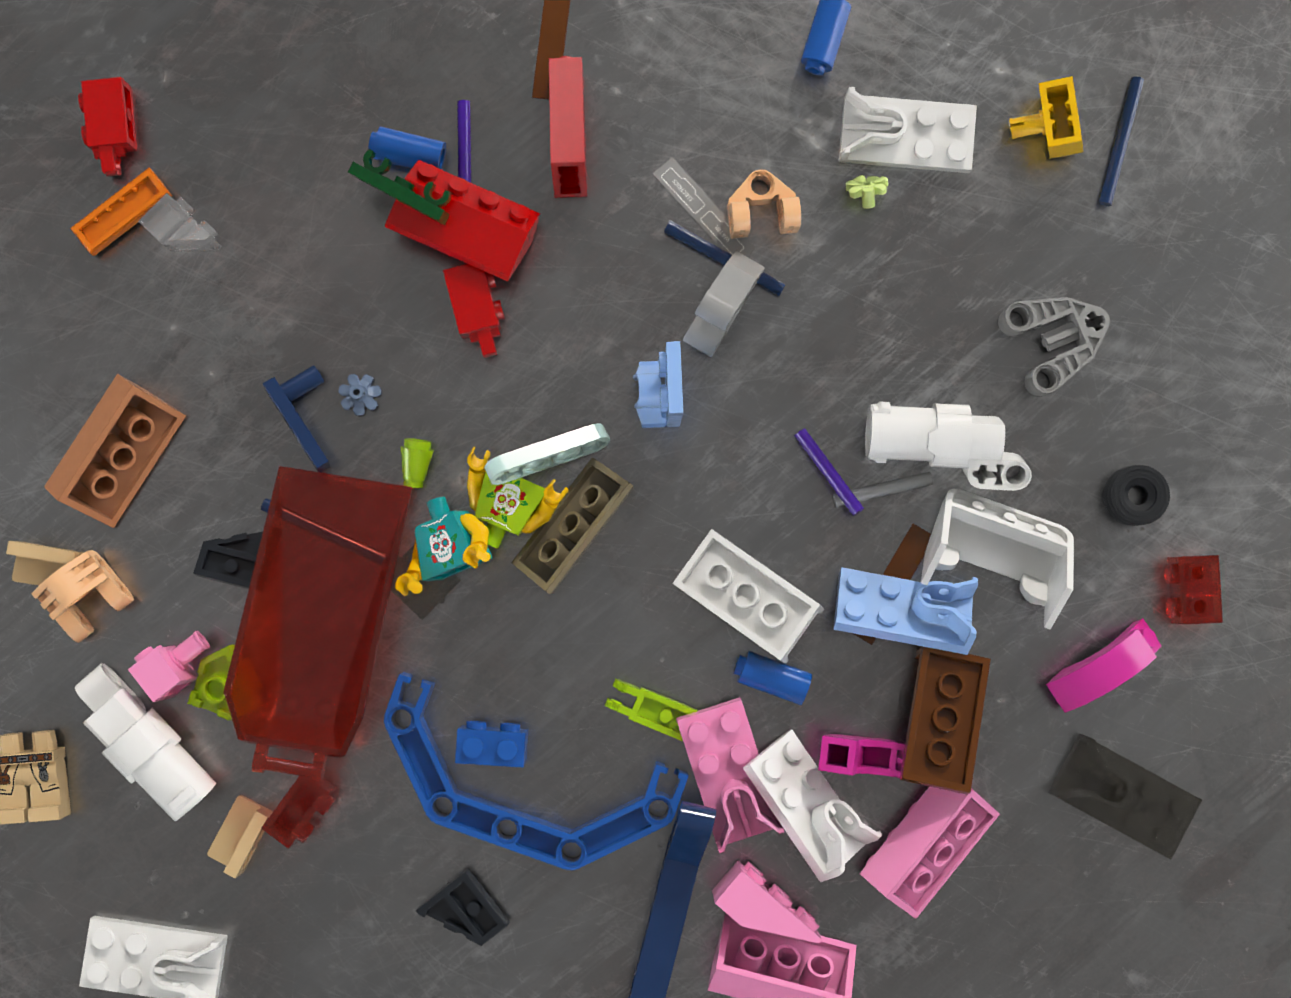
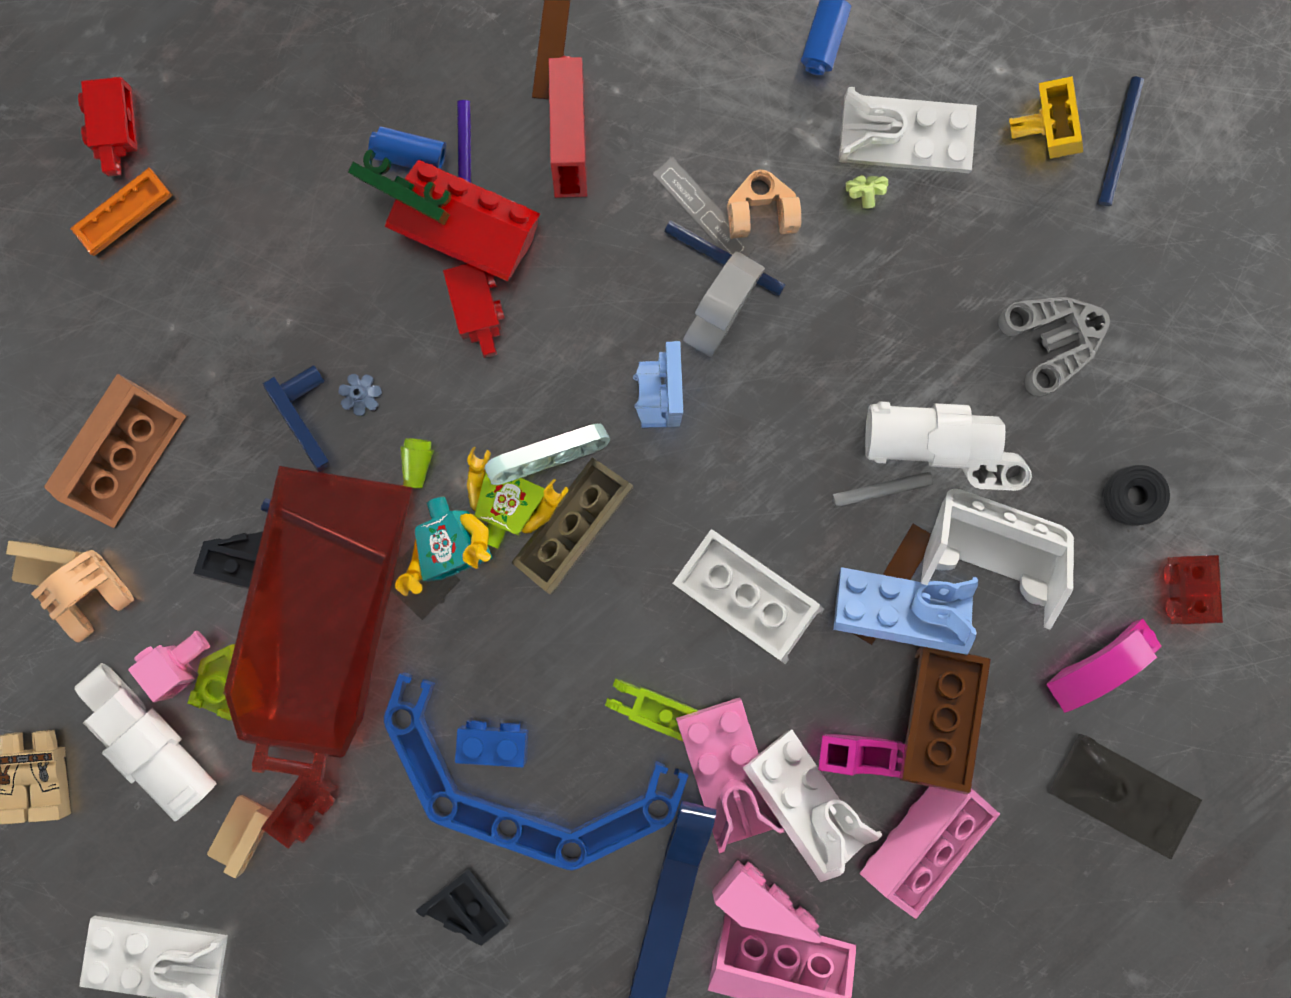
clear slope [138,193,222,251] -> none
blue brick [733,651,812,706] -> none
dark purple bar [795,428,864,516] -> none

